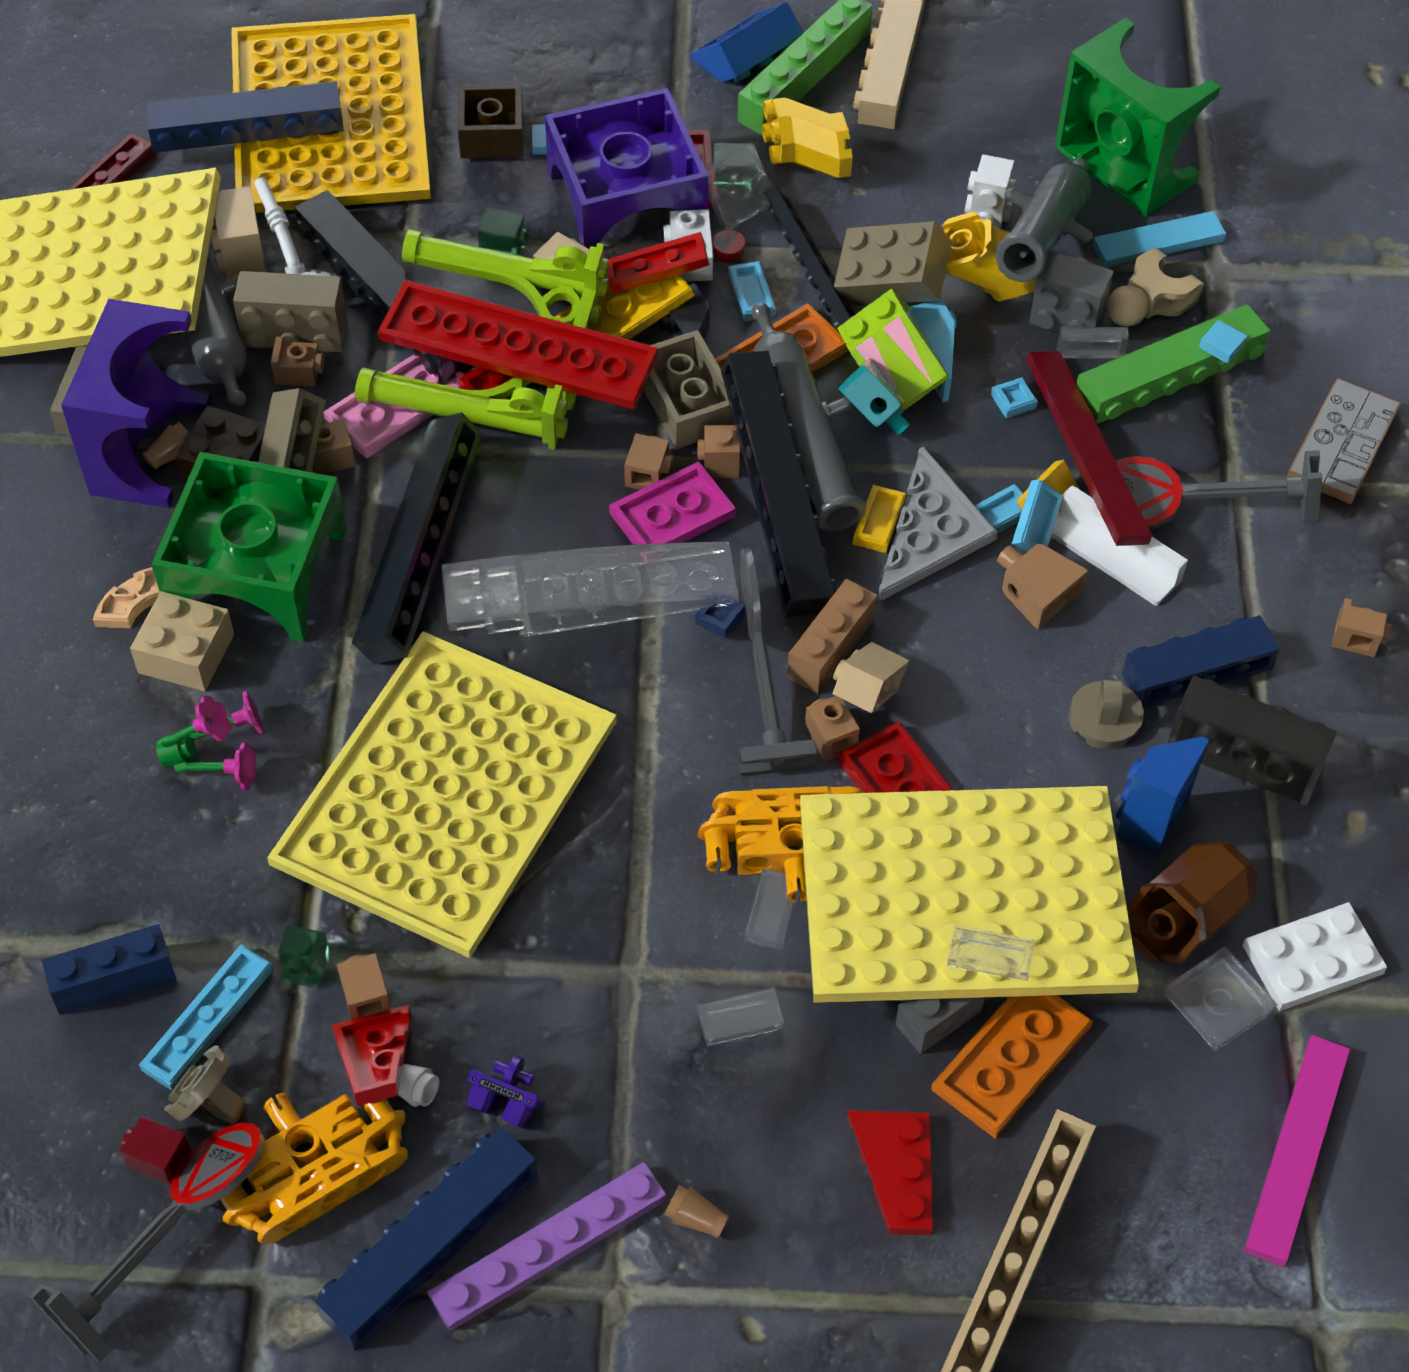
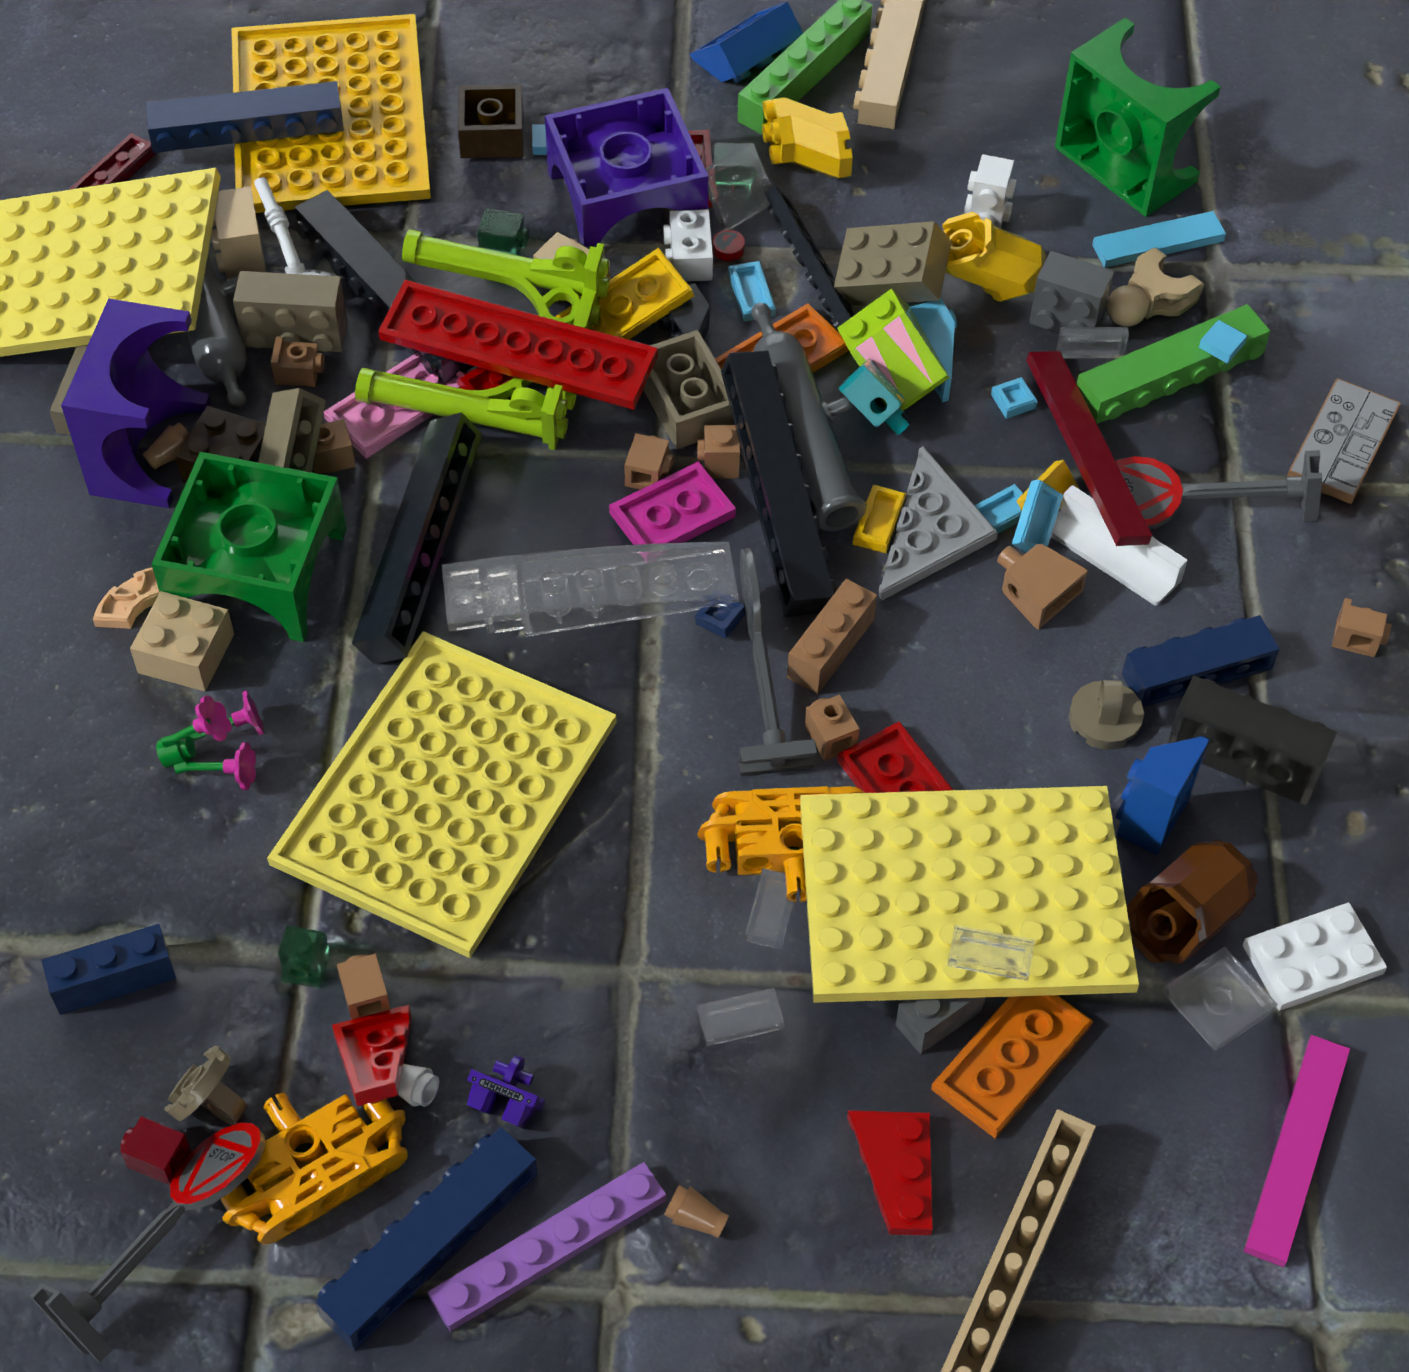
medium azure tile [139,945,274,1091] -> none
red plate [607,232,709,294] -> none
tan brick [832,642,910,713] -> none
dark grey piece [995,158,1093,283] -> none

